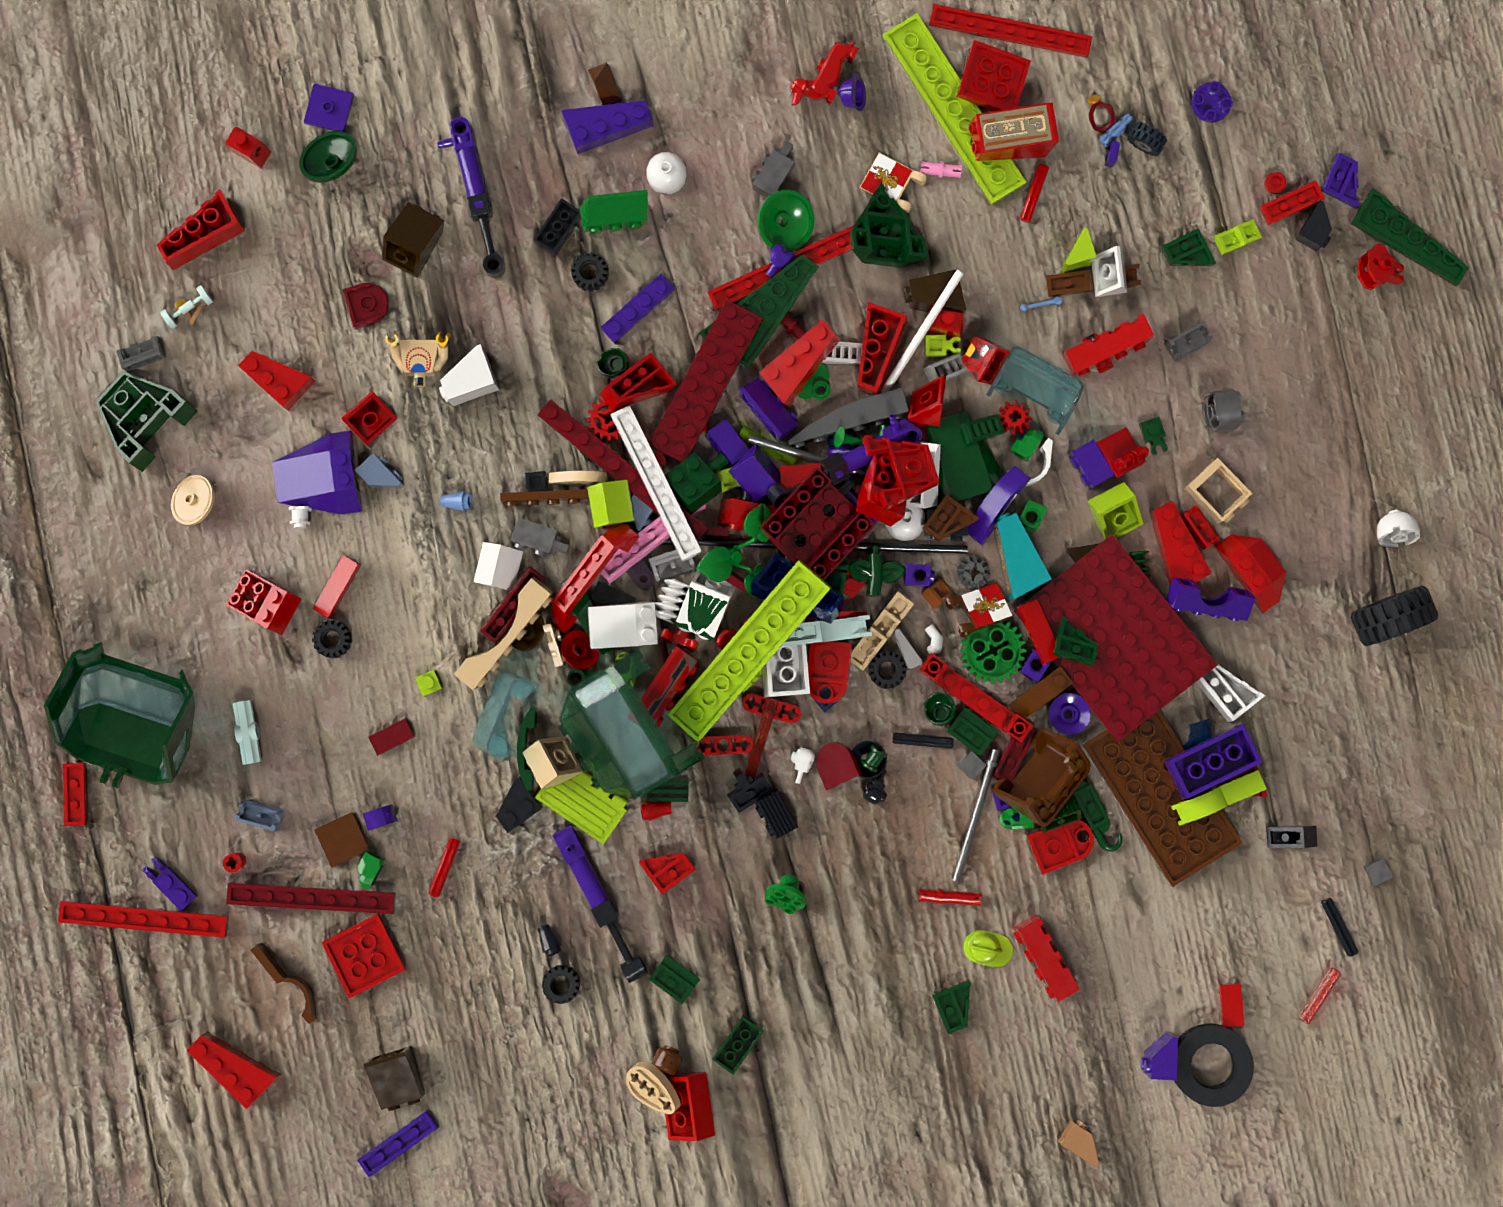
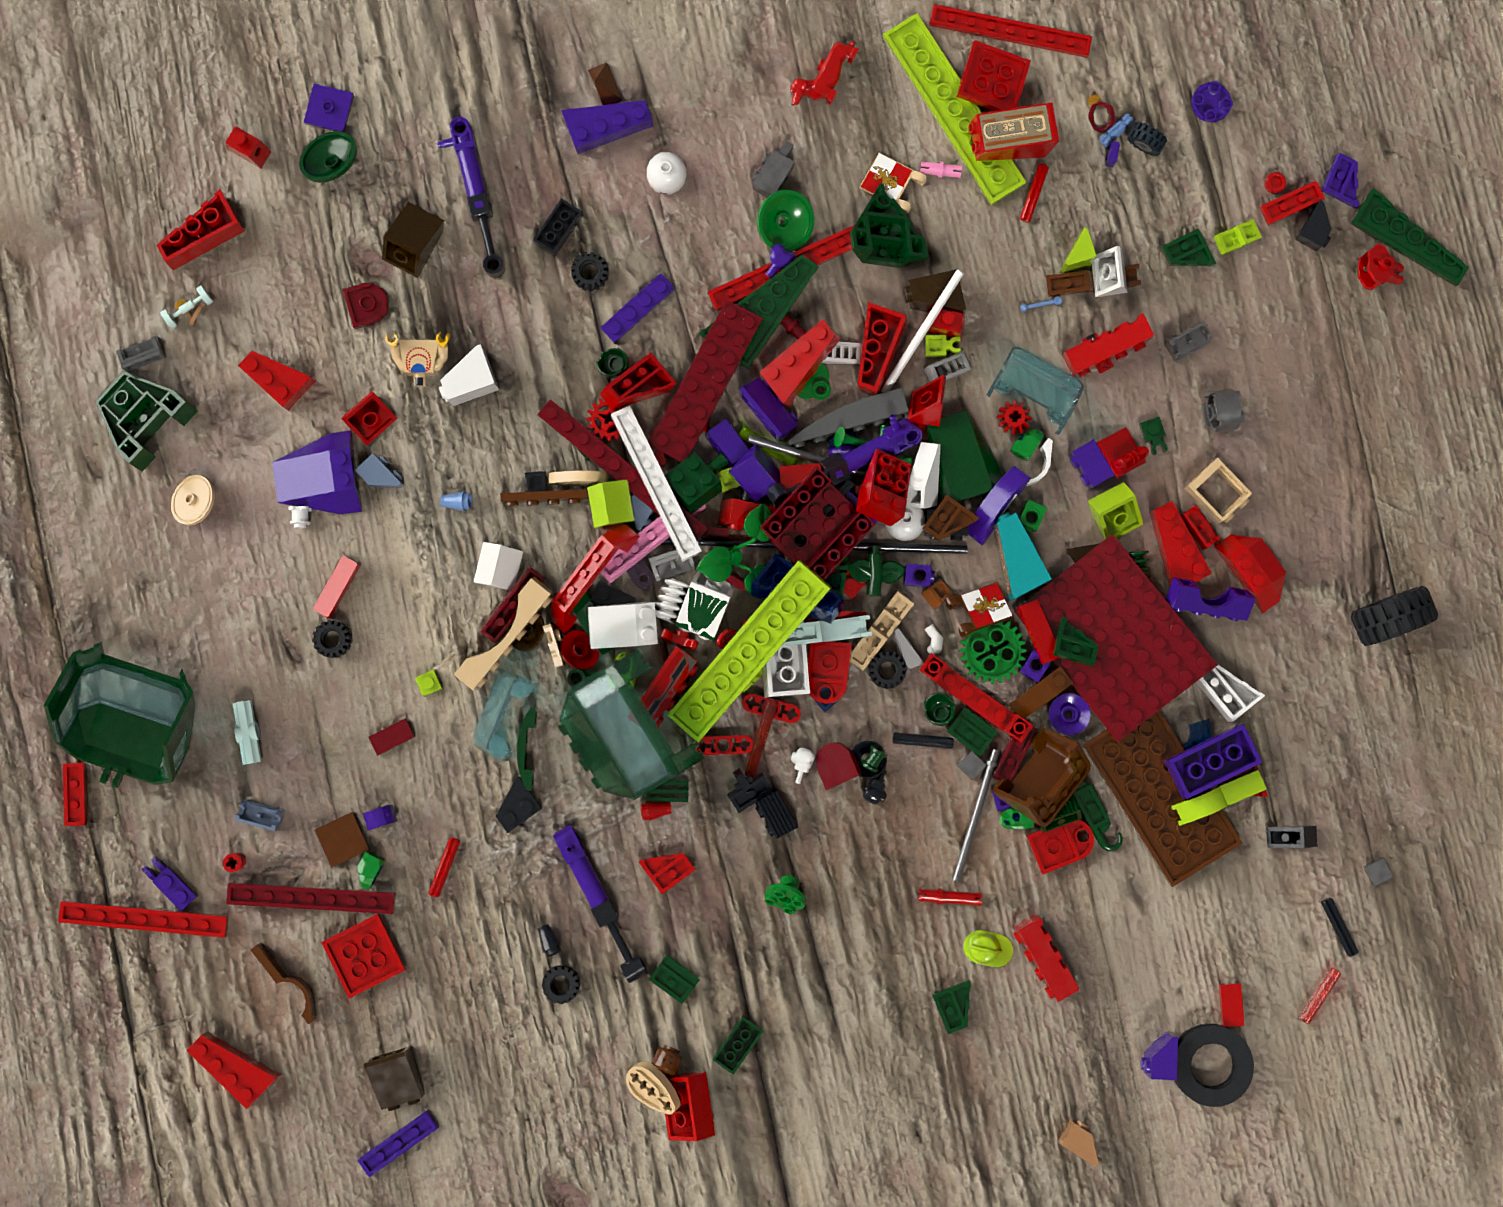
red slope [226,569,302,635] -> none
flat silver hinge [510,517,570,557] -> none
tan slope [523,736,583,789] -> none
lime hinge [535,769,628,845] -> none
green slope [579,190,648,234] -> none
dark purple piece [837,72,866,111] -> none
red wing [862,435,939,511] -> none
dark grey gear [957,556,990,589] -> none
dark green slope [961,414,1005,444] -> none
red torso [962,336,1010,385] -> none
white cylinder [1377,510,1420,547] -> none

